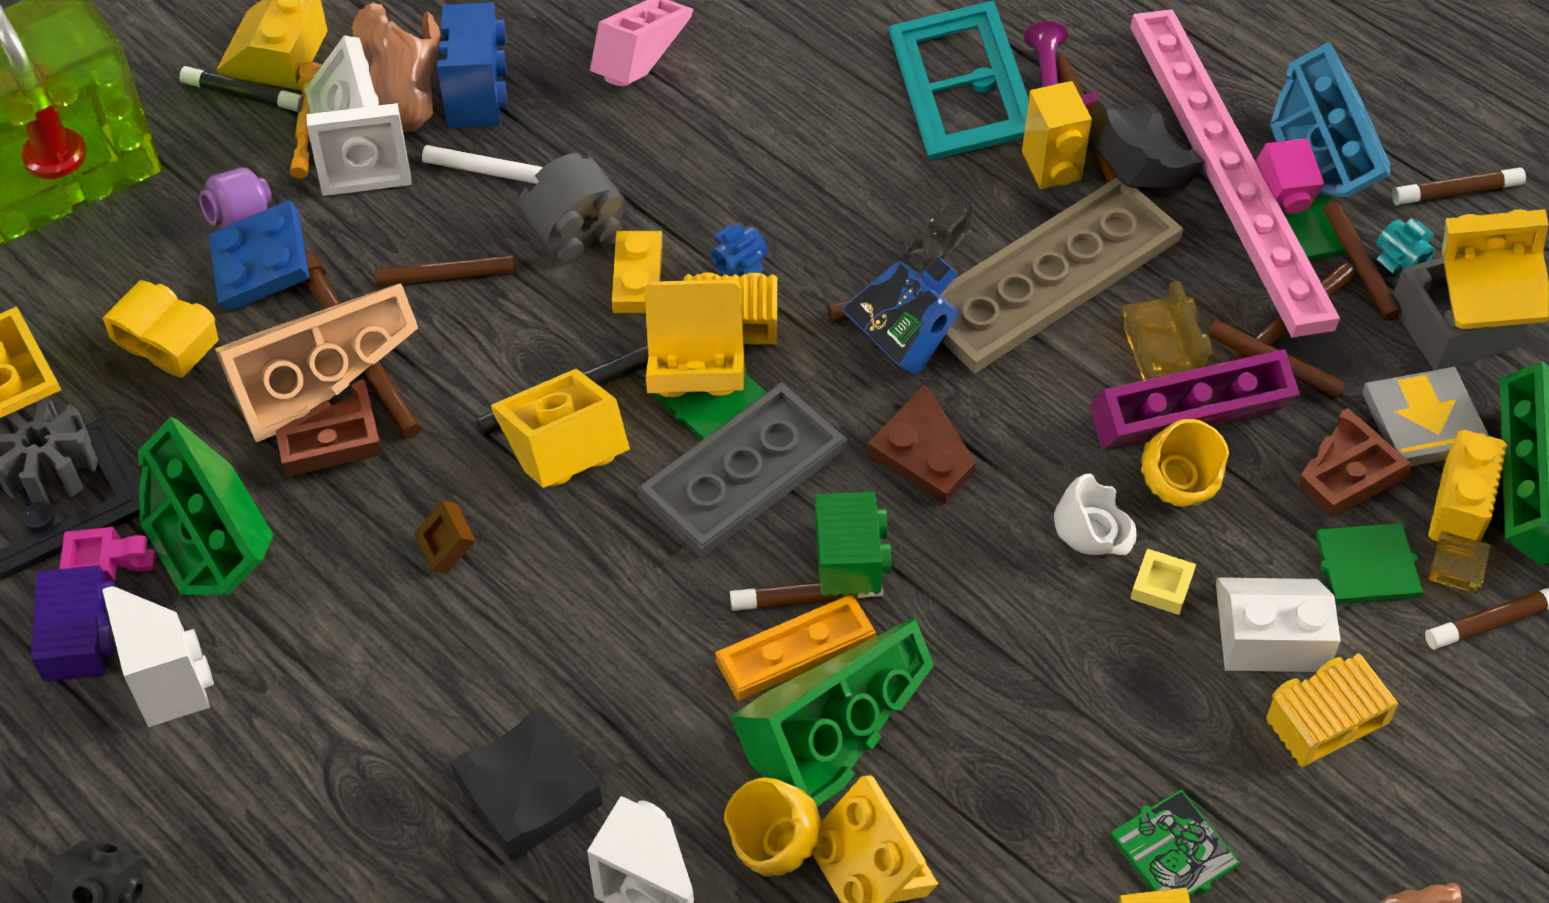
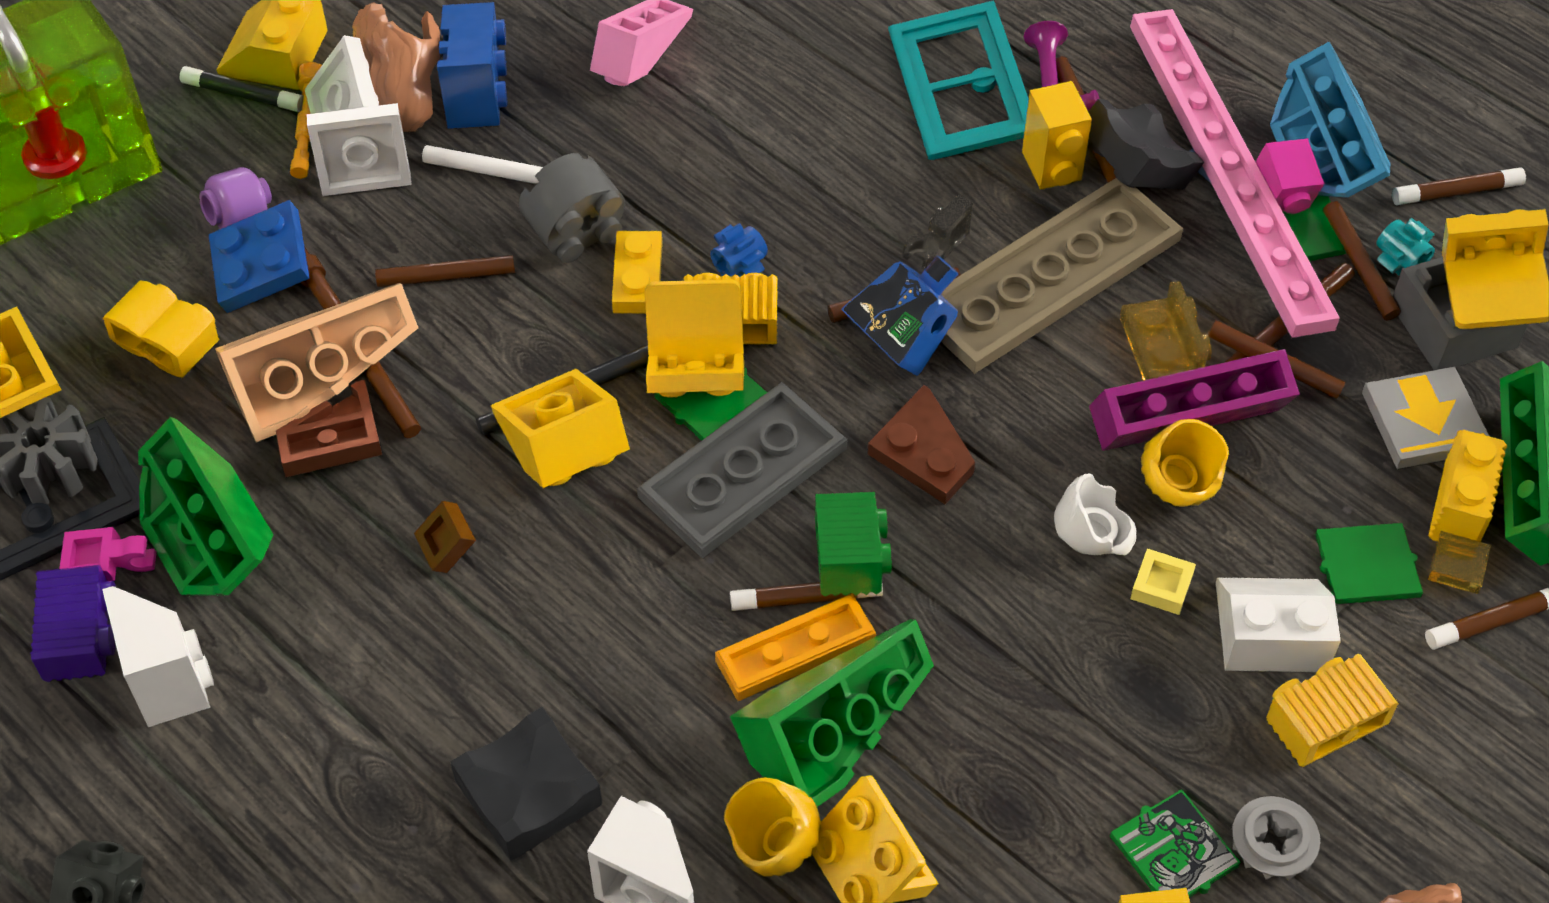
copper wing [1300,408,1411,518] -> none
none -> light grey gear [1231,796,1320,881]

